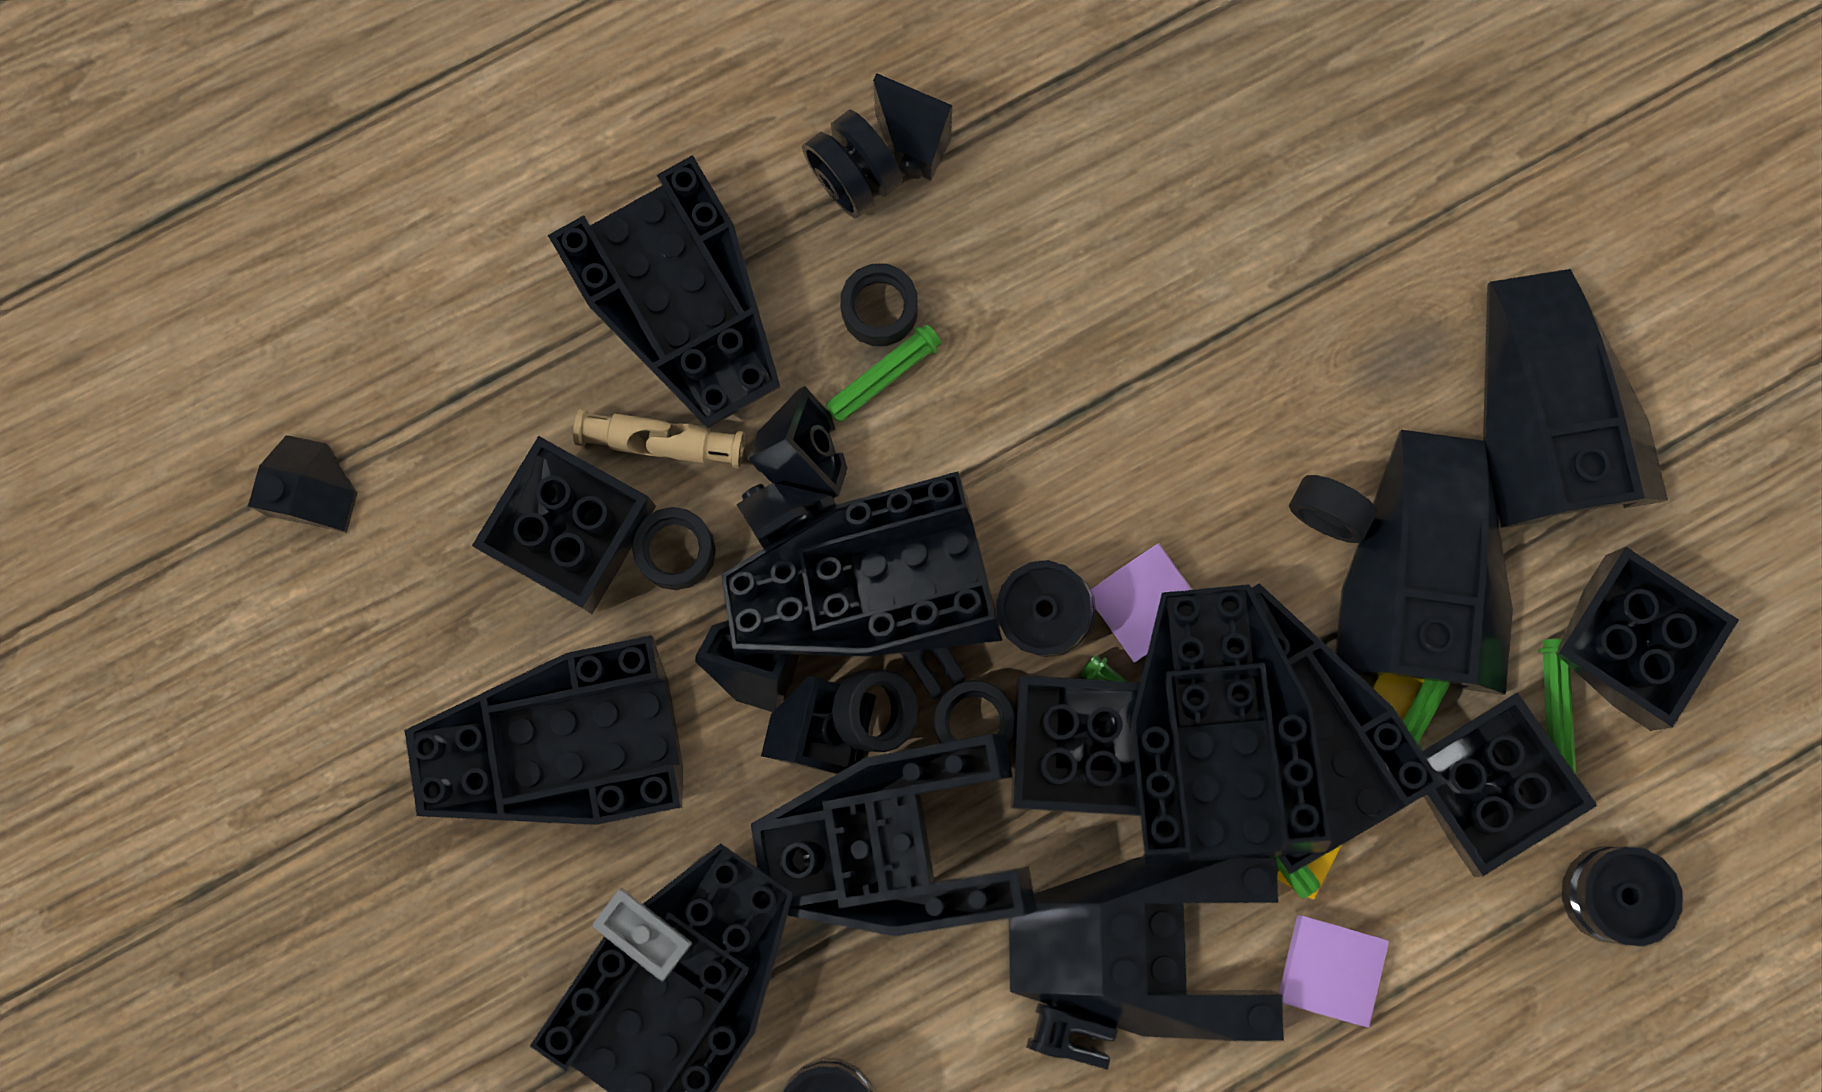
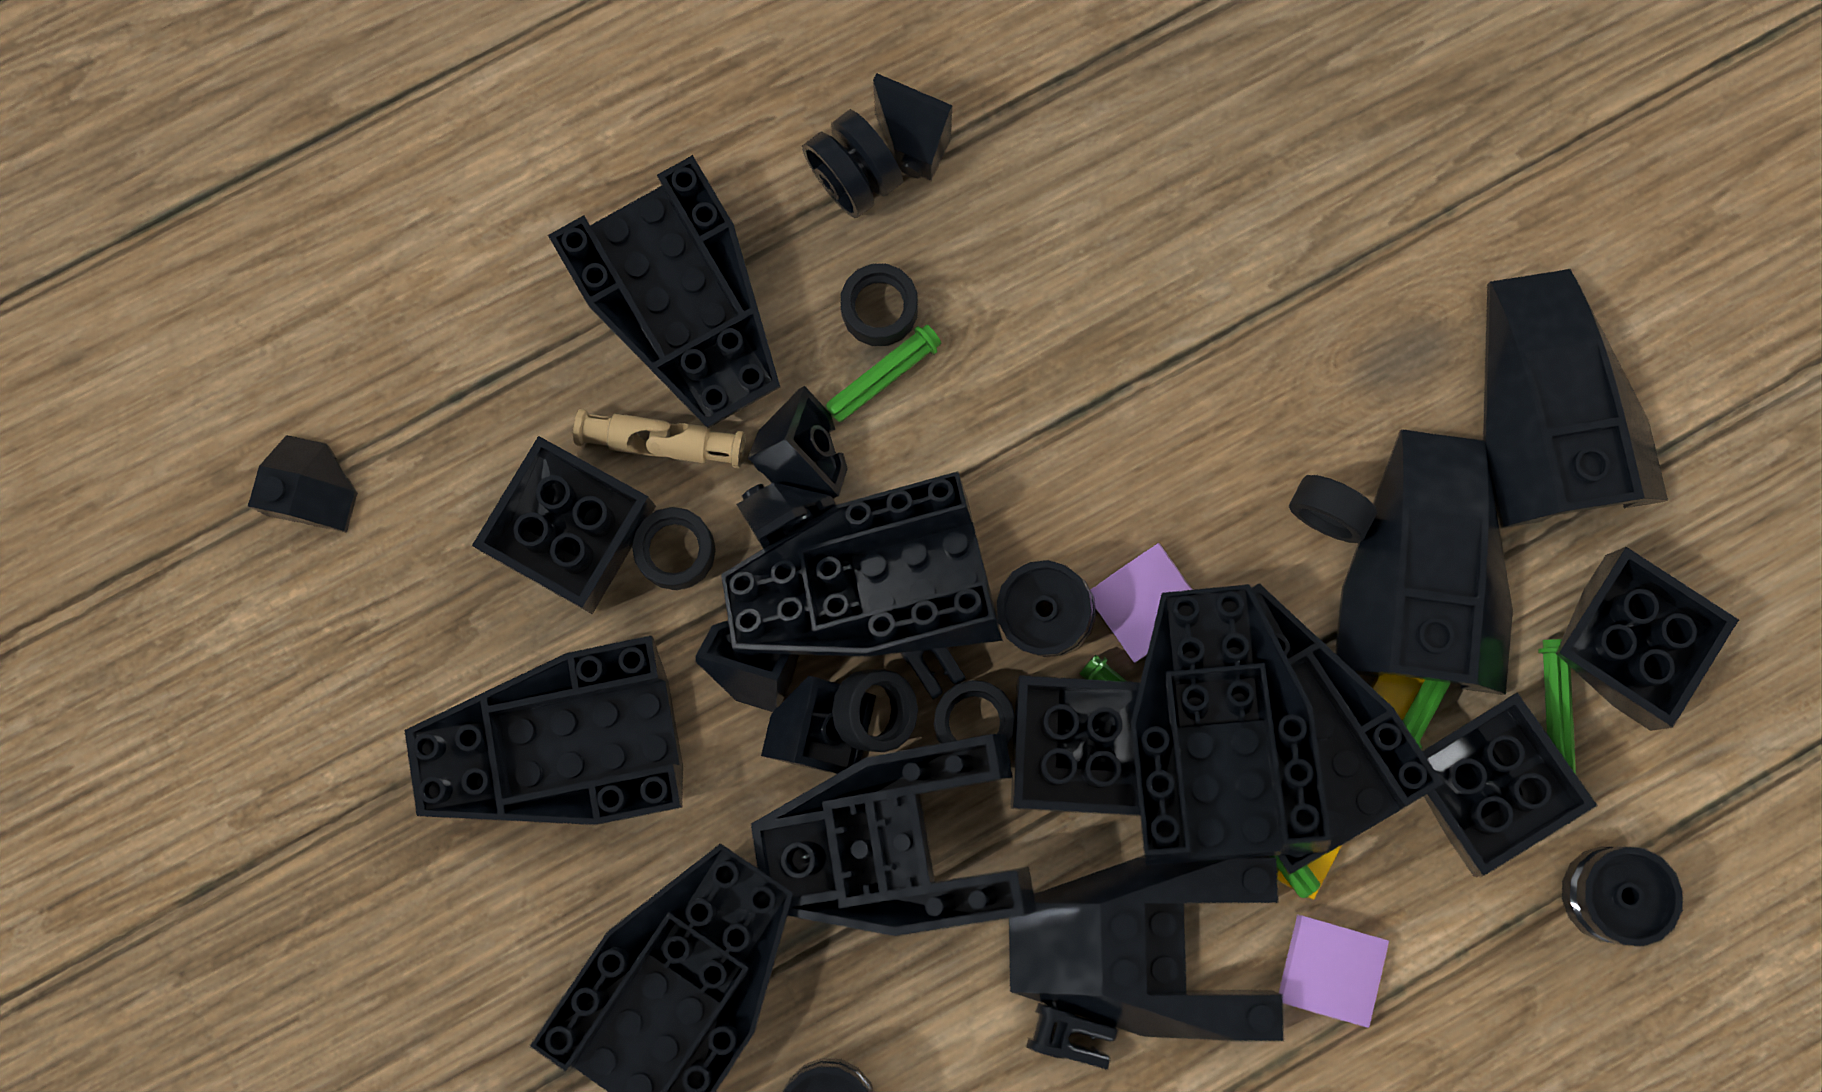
light grey plate [591,888,692,981] -> none

